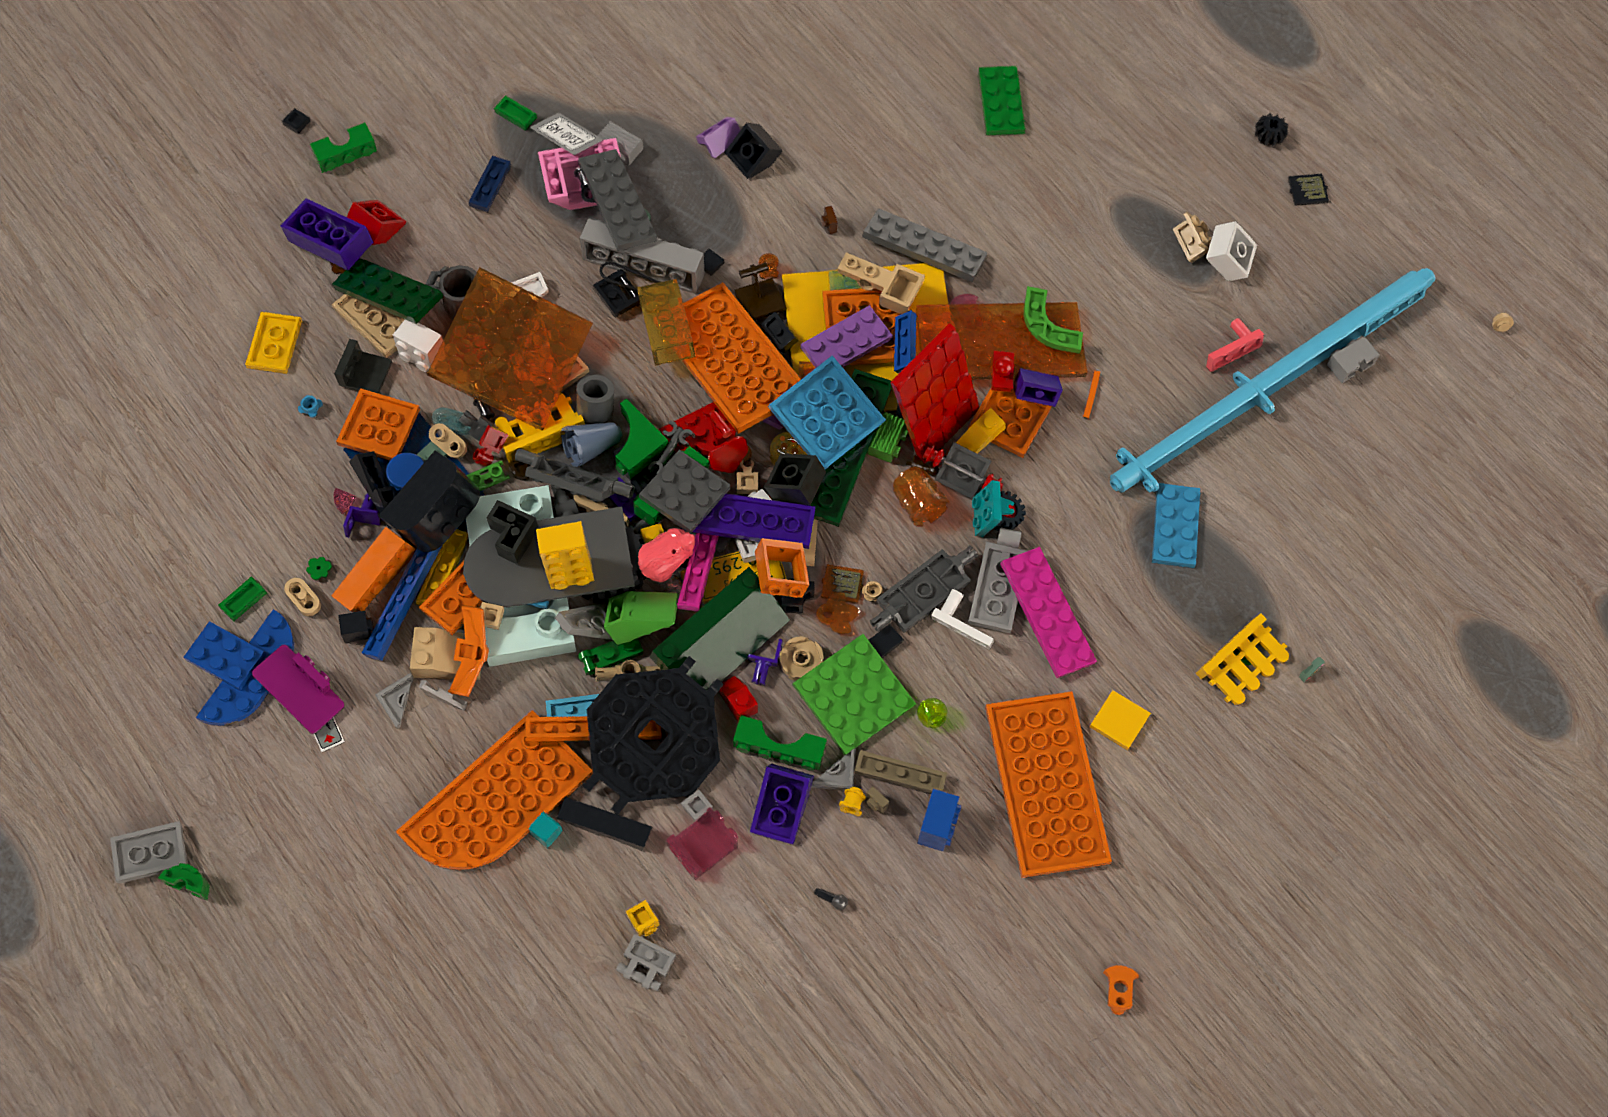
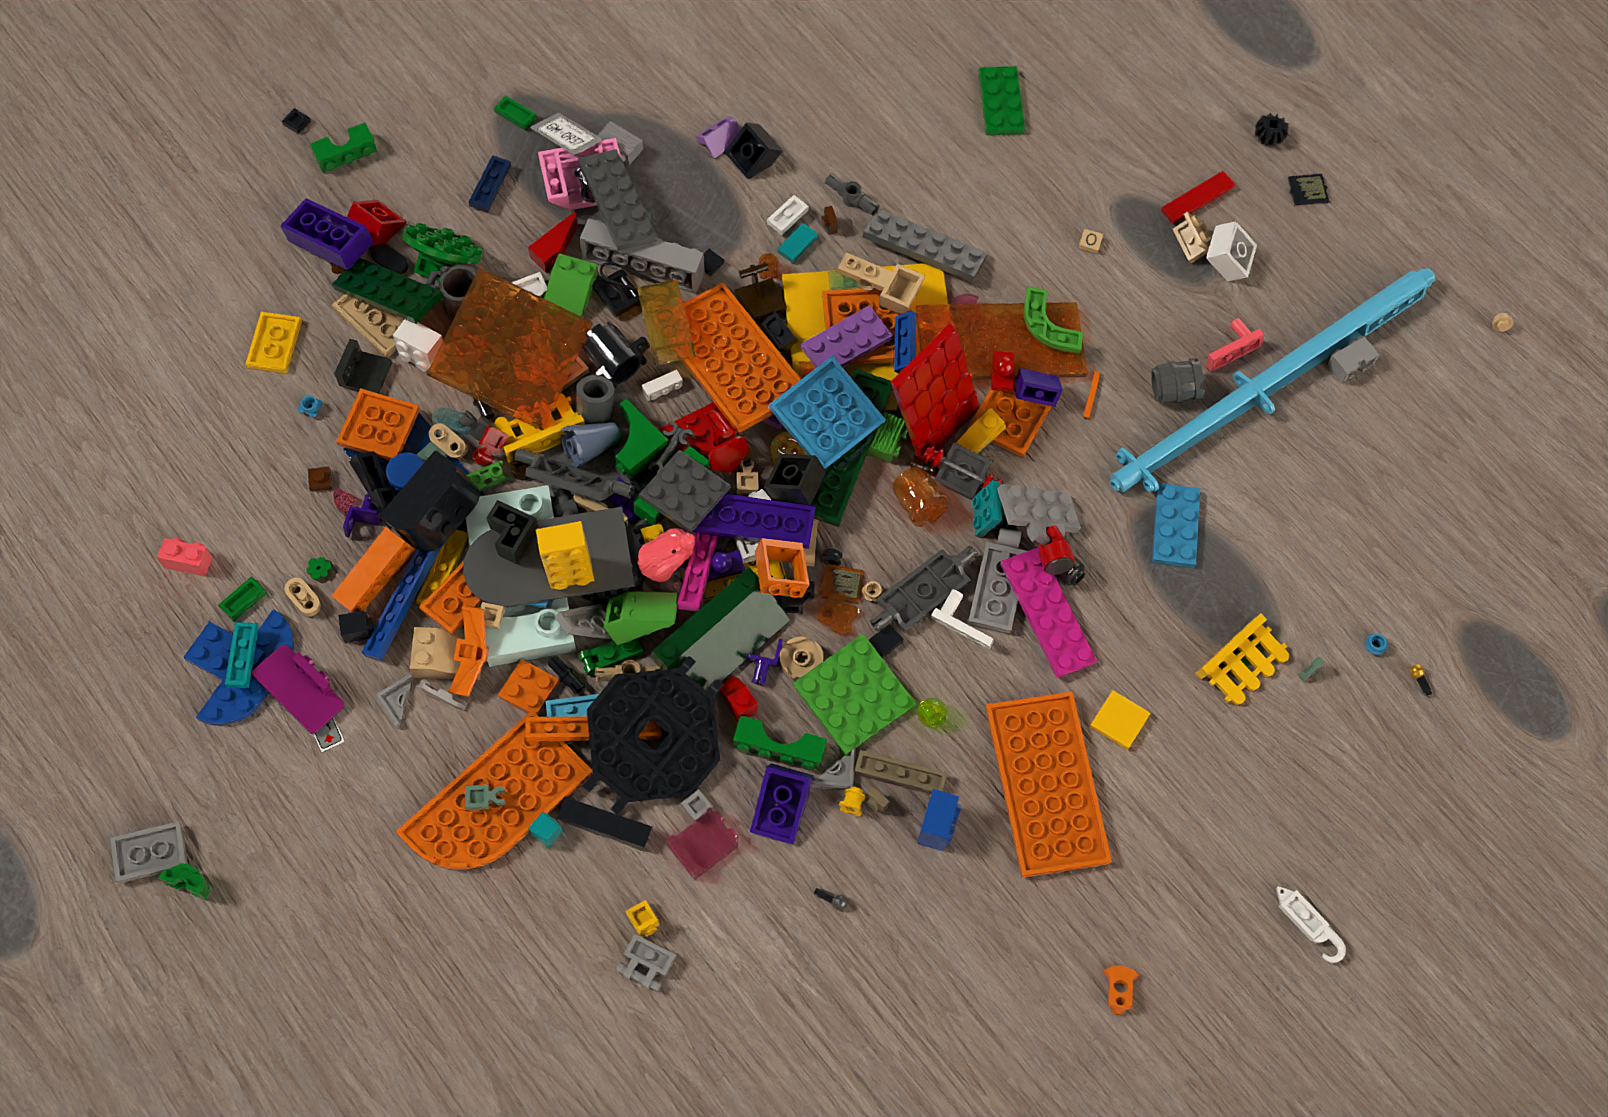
none -> coral brick [157,538,212,577]
none -> teal tile [225,622,259,688]
none -> reddish brown plate [308,466,332,491]
none -> black tile [372,244,408,275]
none -> green bracket [402,223,483,282]
none -> sand green plate [465,785,505,810]
none -> orange plate [498,659,560,715]
none -> red slope [528,212,578,273]
none -> bright green slope [540,254,599,327]
none -> black axle [548,655,586,695]
none -> black container [581,322,650,389]
none -> white piece [642,370,683,401]
none -> dark purple tile [707,550,745,582]
none -> white plate [767,195,809,235]
none -> teal tile [777,223,818,263]
none -> black bush [822,549,842,567]
none -> dark grey pin [825,173,879,216]
none -> light grey plate [997,484,1081,575]
none -> pearl dark grey head [1055,555,1086,586]
none -> tan tile [1078,229,1103,254]
none -> dark grey piece [1151,358,1205,403]
none -> red tile [1161,171,1235,225]
none -> white plate [1276,886,1346,963]
none -> dark azure plate [1365,634,1388,655]
none -> piece [1409,664,1432,696]

